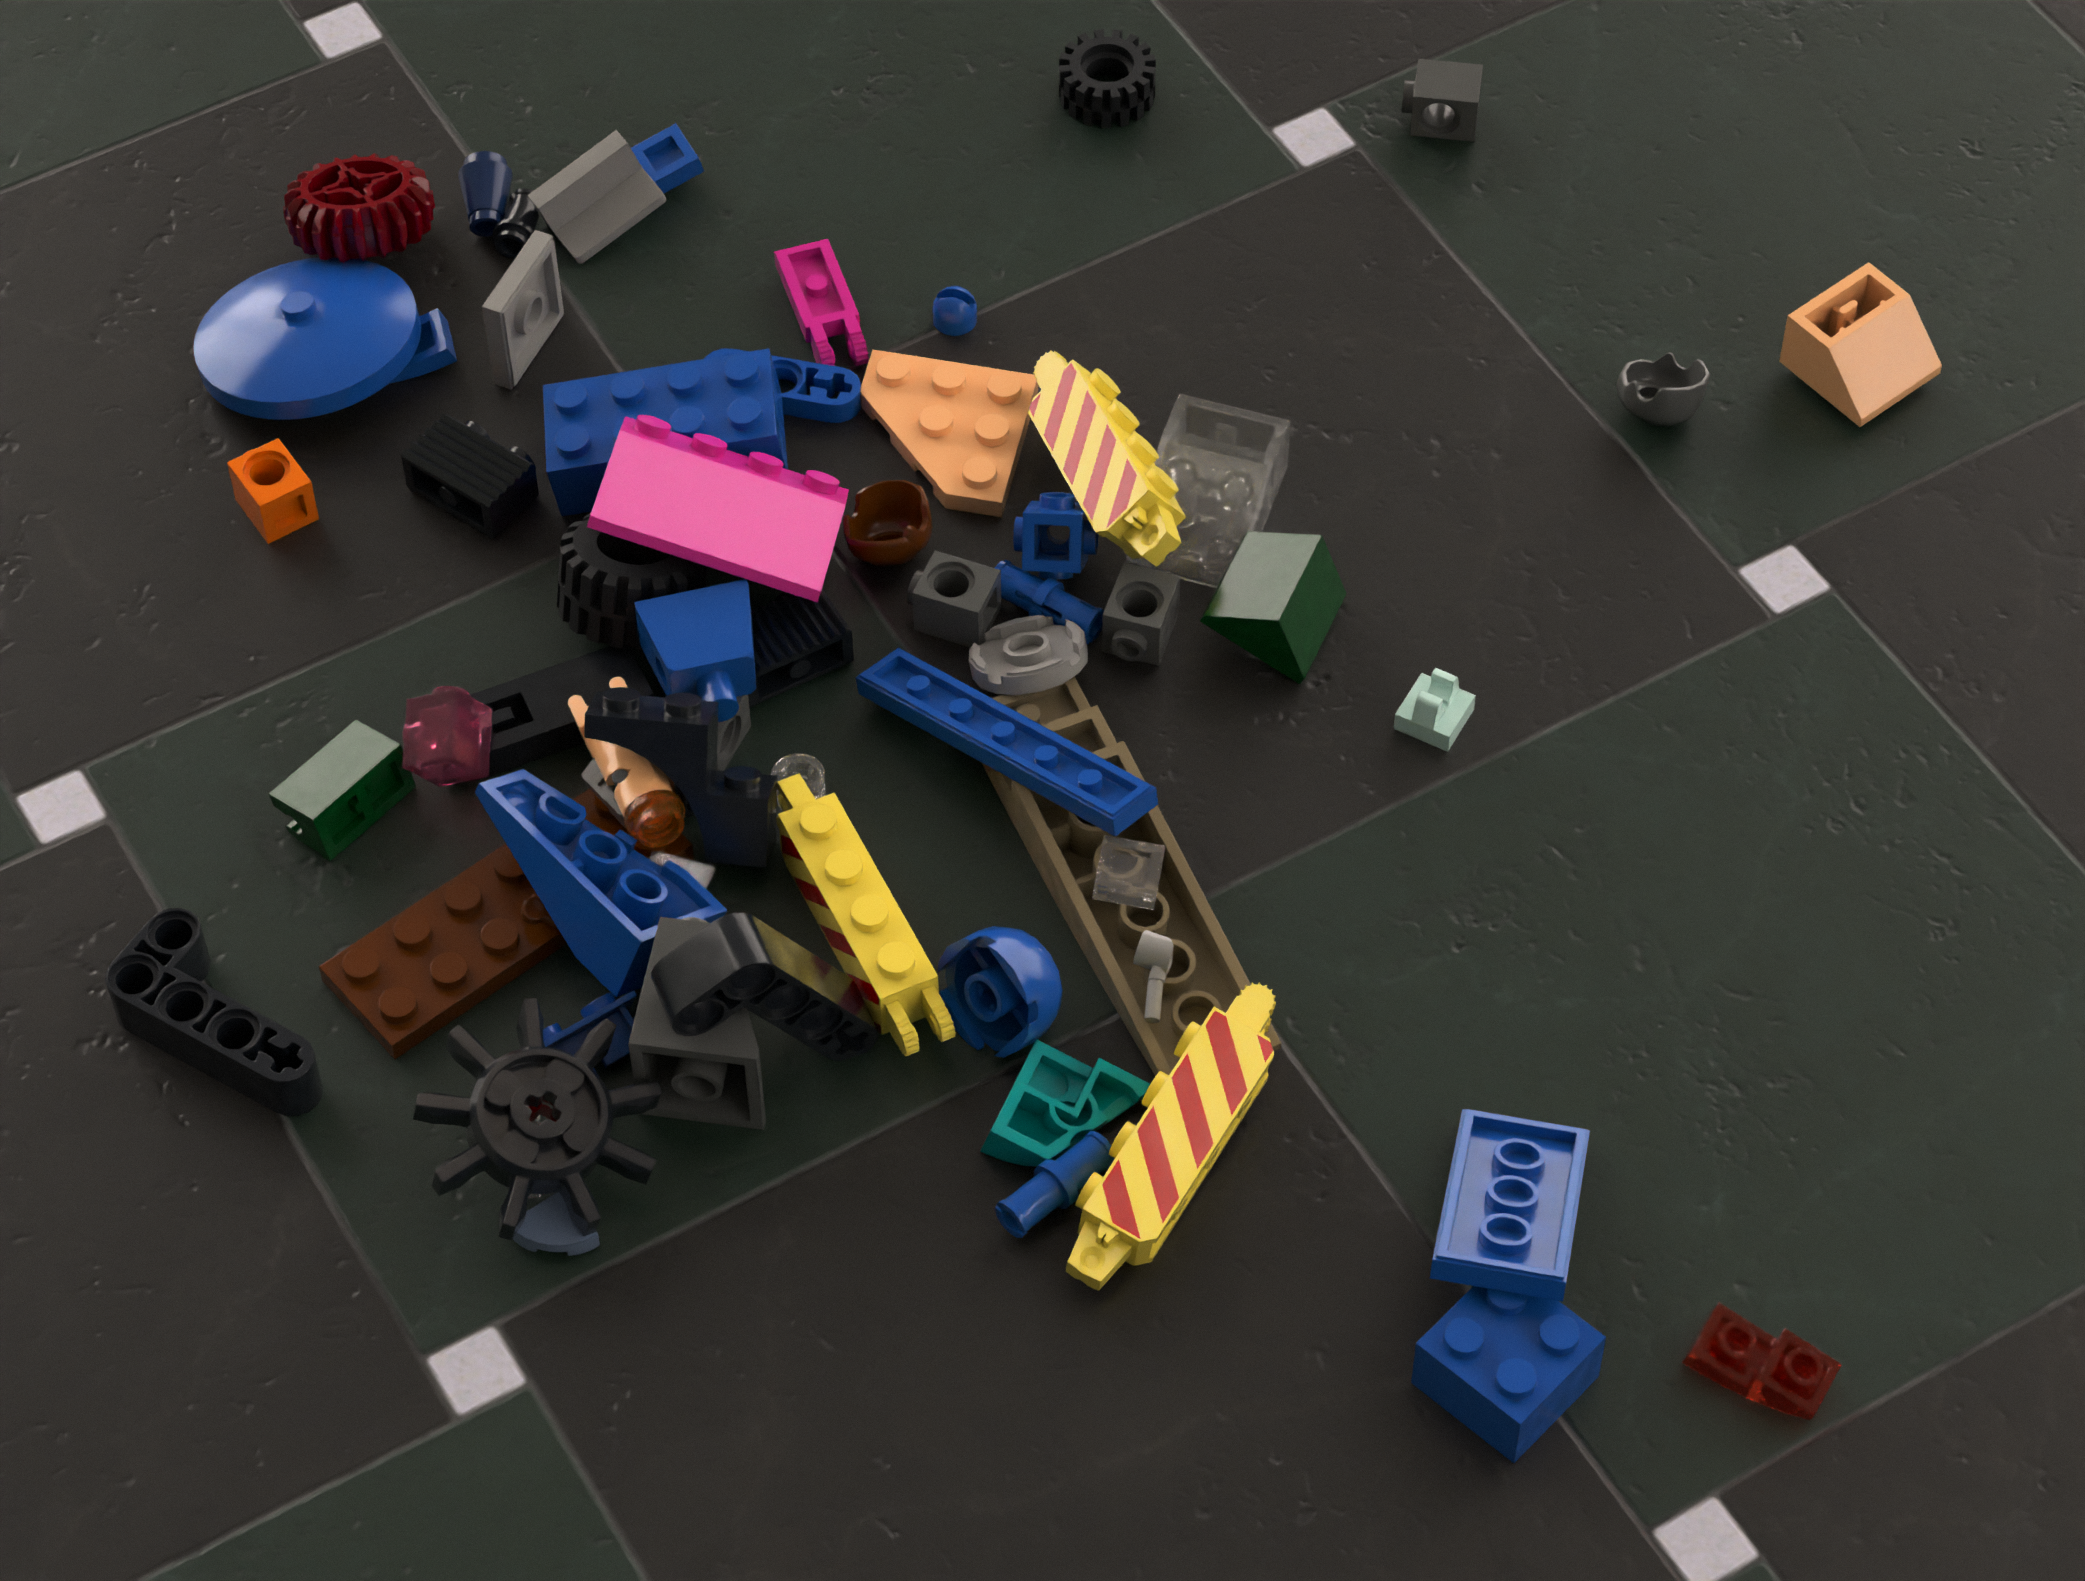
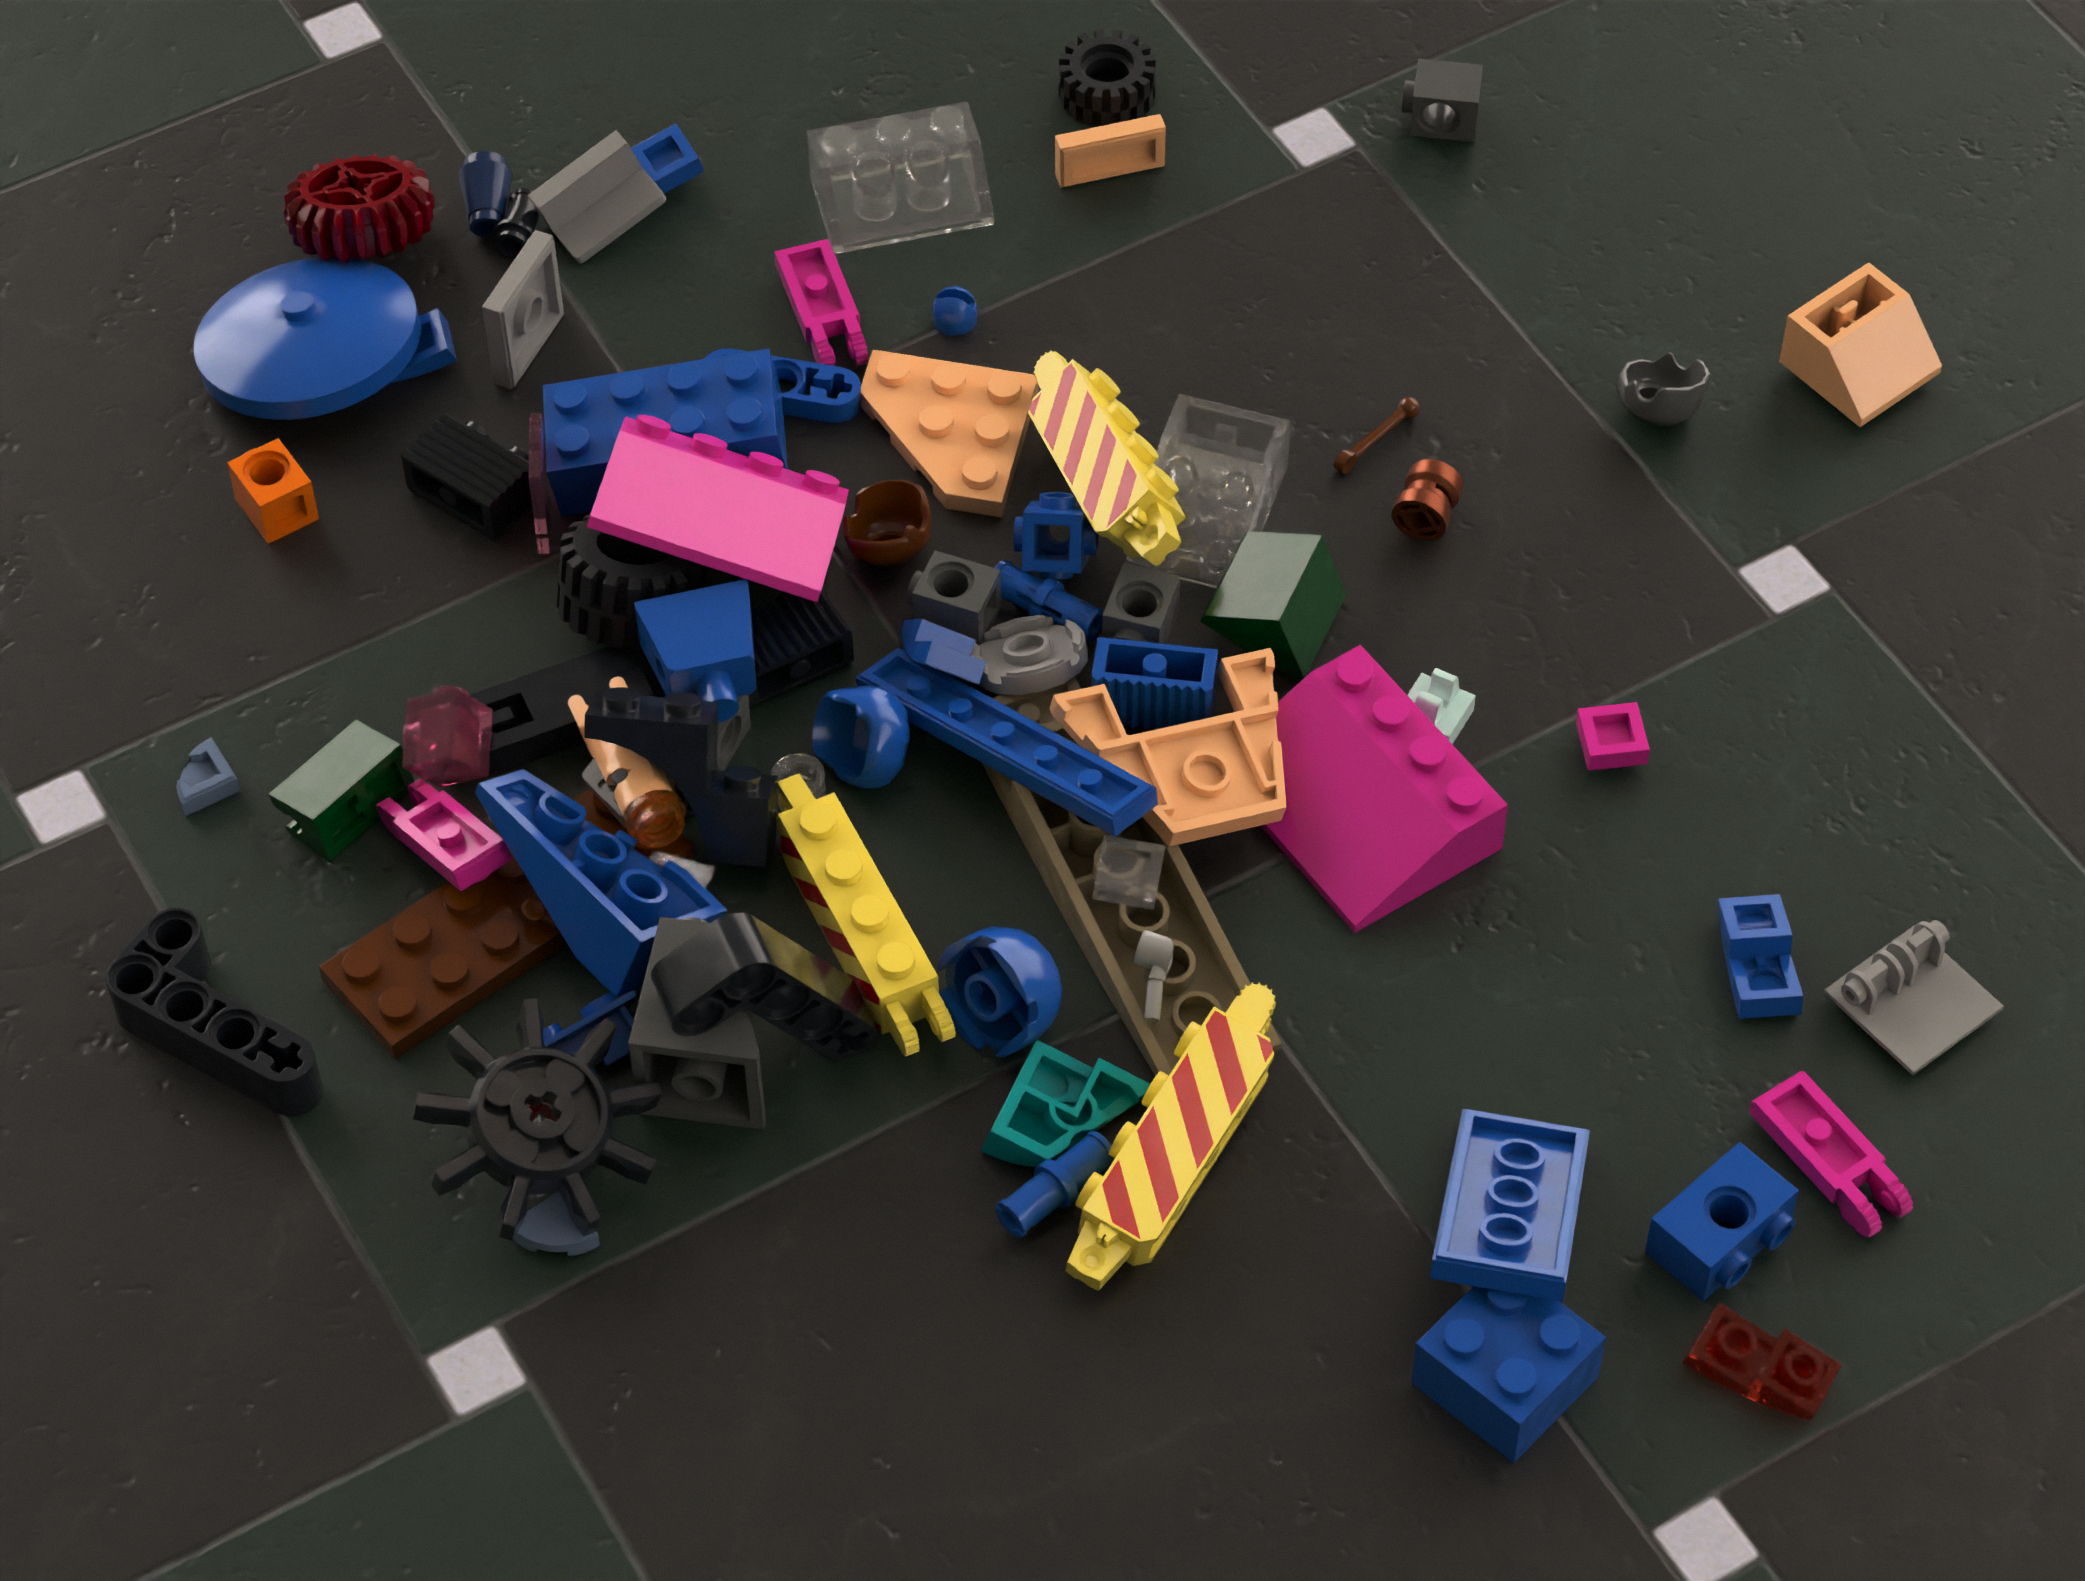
none -> sand blue tile [176,737,240,817]
none -> dark pink hinge [376,778,512,891]
none -> clear pink piece [529,413,551,554]
none -> clear slope [807,102,994,254]
none -> blue hair [812,685,910,789]
none -> blue slope [901,619,986,684]
none -> light nougat wing [1049,648,1287,847]
none -> light nougat tile [1055,114,1166,188]
none -> blue brick [1091,637,1218,730]
none -> dark pink slope [1261,645,1508,933]
none -> reddish brown hinge [1333,397,1420,474]
none -> copper wheel [1391,459,1464,541]
none -> dark pink plate [1576,702,1650,771]
none -> blue brick [1645,1142,1799,1302]
none -> blue slope [1717,894,1803,1019]
none -> dark pink hinge [1749,1071,1913,1238]
none -> light grey hinge [1824,920,2004,1075]

